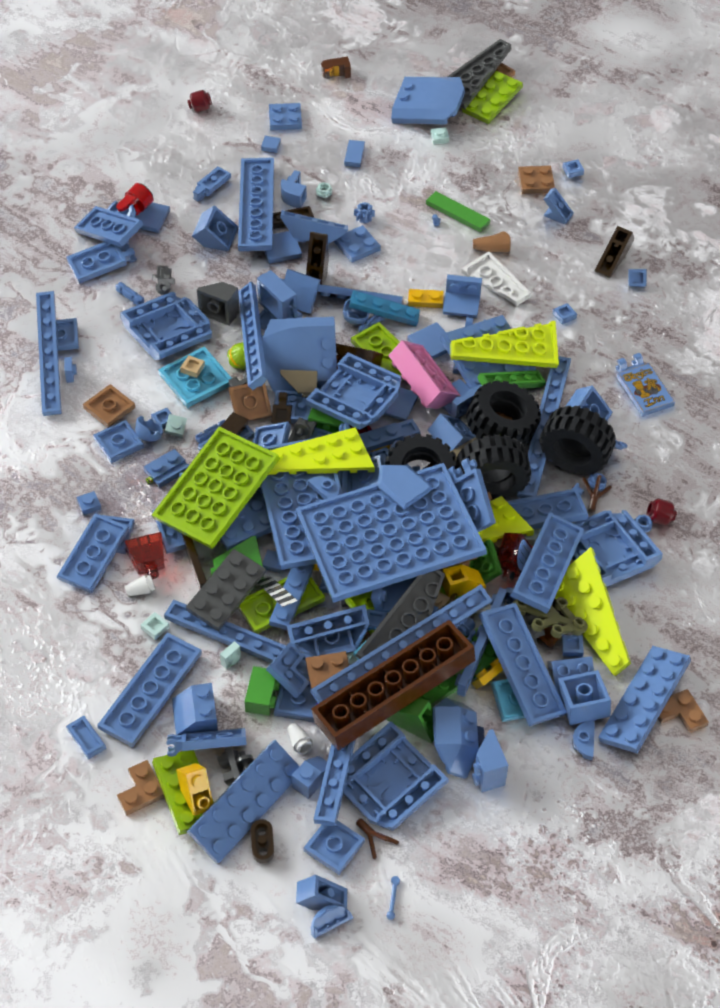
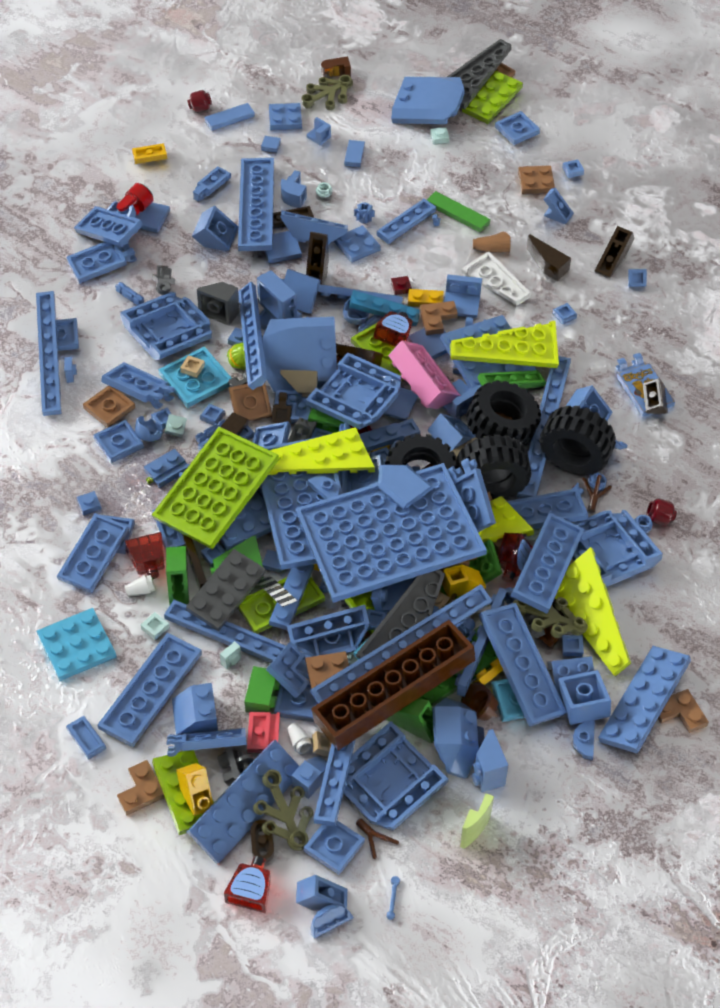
none -> medium azure plate [36,608,117,681]
none -> medium blue tile [101,362,175,409]
none -> yellow plate [132,143,167,164]
none -> bright green slope [166,546,189,606]
none -> medium blue tile [200,404,225,425]
none -> medium blue plate [201,543,225,568]
none -> medium blue tile [204,103,255,131]
none -> torso [224,856,271,914]
none -> medium blue plate [228,327,243,346]
none -> coral plate [247,712,280,753]
none -> olive plant [253,769,314,851]
none -> olive plant [302,75,353,110]
none -> medium blue panel [307,117,331,146]
none -> tan plate [312,731,332,757]
none -> clear red torso [373,311,413,347]
none -> medium blue plate [377,199,436,244]
none -> dark red plate [391,276,412,295]
none -> medium nougat plate [419,301,458,335]
none -> yellowish green slope [460,794,494,848]
none -> reddish brown piece [461,682,498,721]
none -> medium blue plate [495,111,540,145]
none -> dark brown slope [526,234,571,281]
none -> dark brown slope [643,378,668,414]

